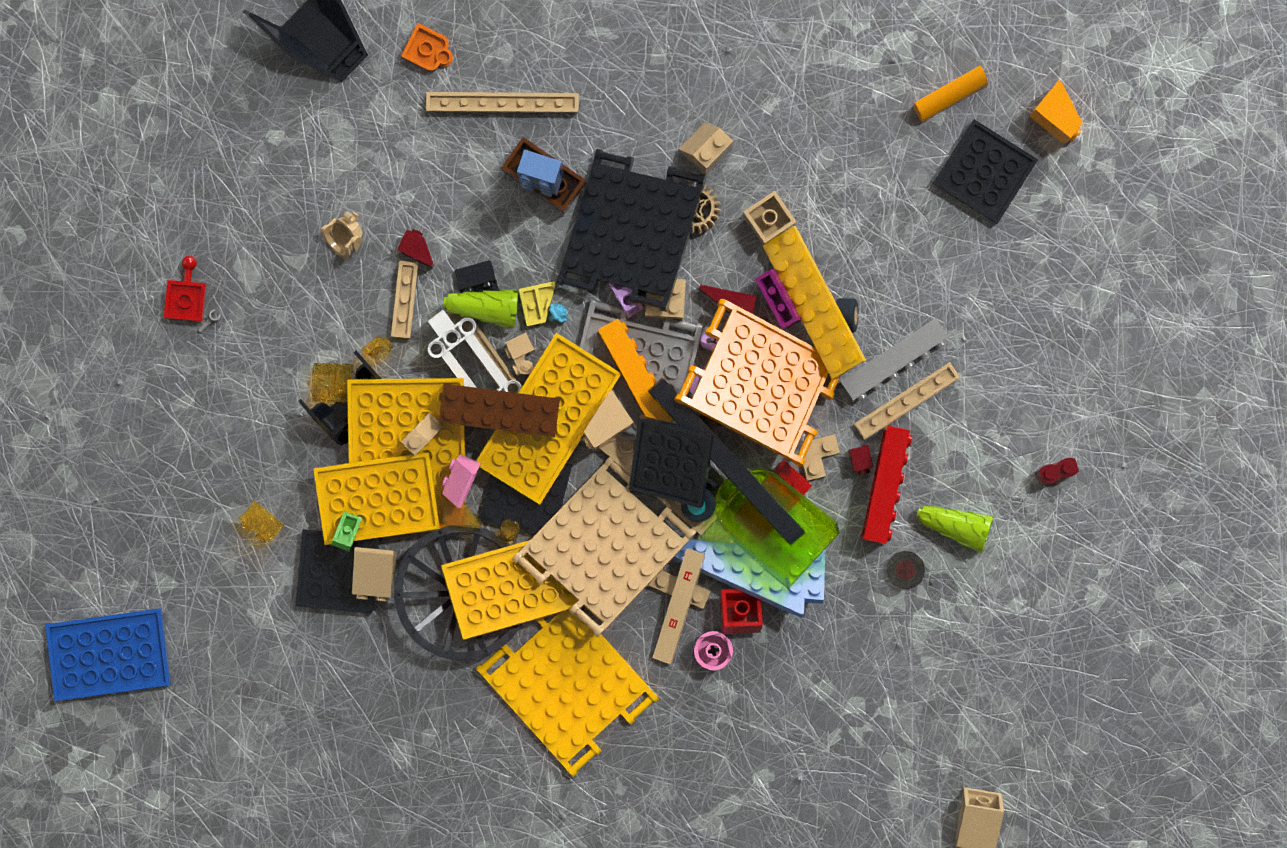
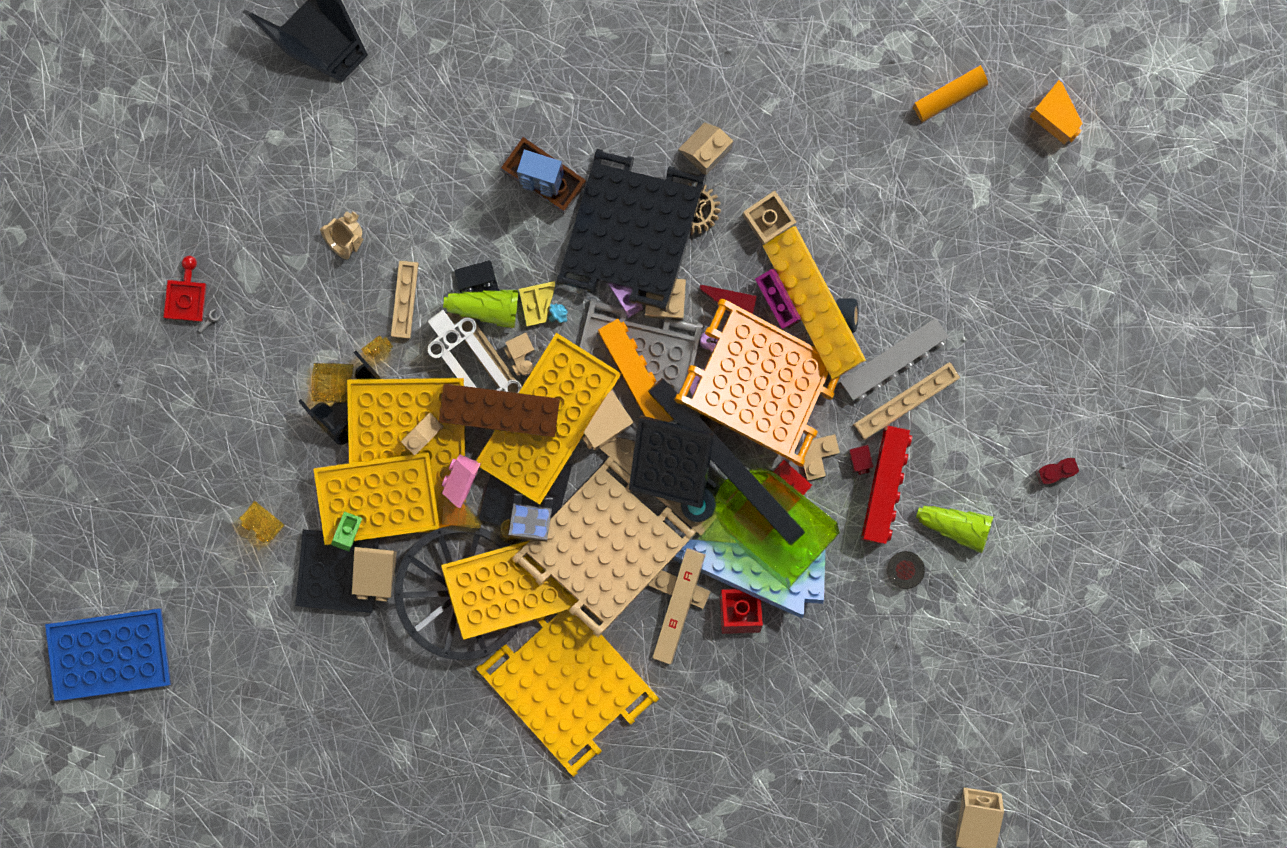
dark red slope [397,229,434,269] -> none
orange plate [401,23,453,71] -> none
tan plate [426,92,579,113] -> none
bright pink brick [694,631,733,670] -> none
black plate [933,119,1038,224] -> none
none -> flag [508,491,553,542]

